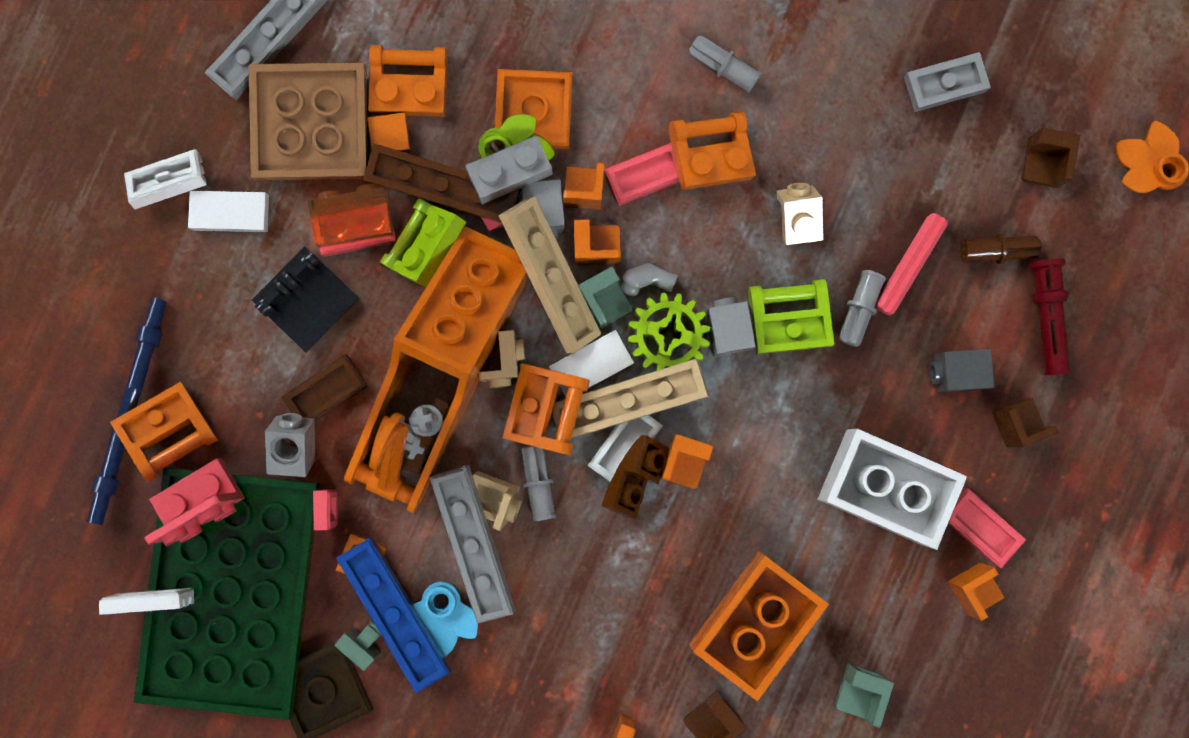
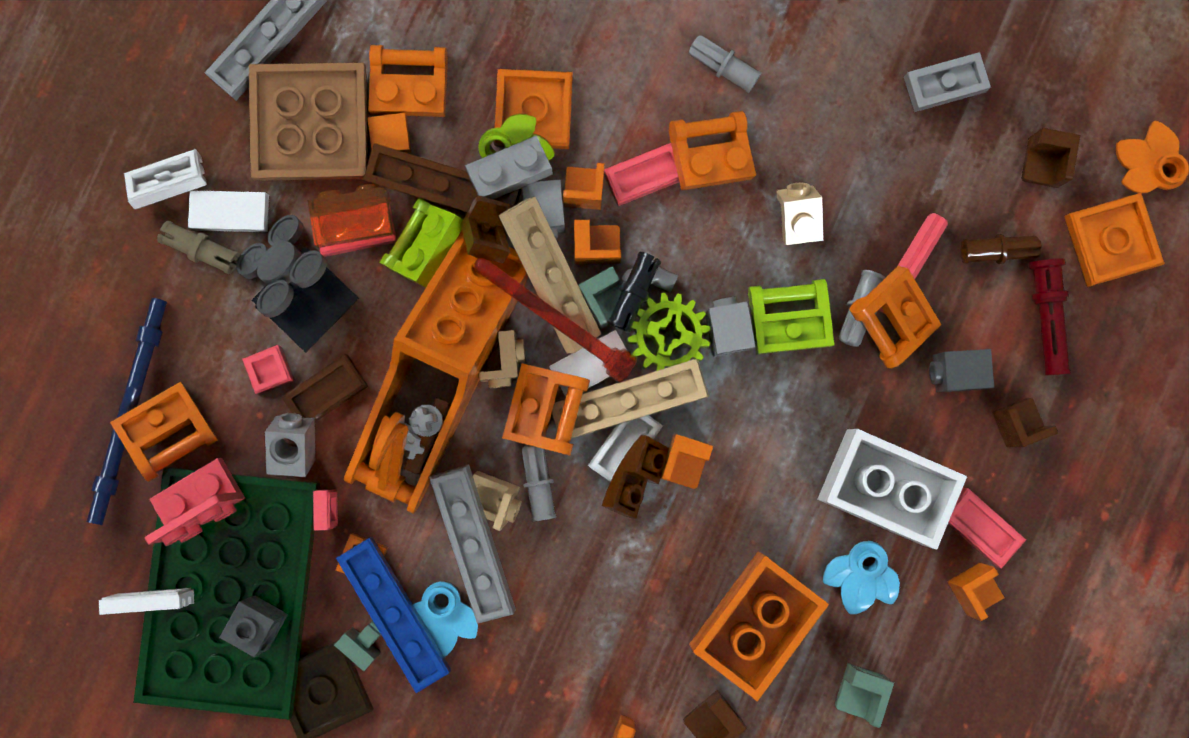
none -> dark tan pin [157,220,240,274]
none -> dark grey brick [219,595,288,657]
none -> dark grey piece [236,215,327,318]
none -> coral tile [242,345,295,395]
none -> reddish brown bracket [461,196,511,264]
none -> clear red piece [474,258,637,383]
none -> black pin [607,252,661,332]
none -> medium azure plate [823,541,900,614]
none -> orange plate [849,266,942,368]
none -> orange tile [1064,193,1165,287]

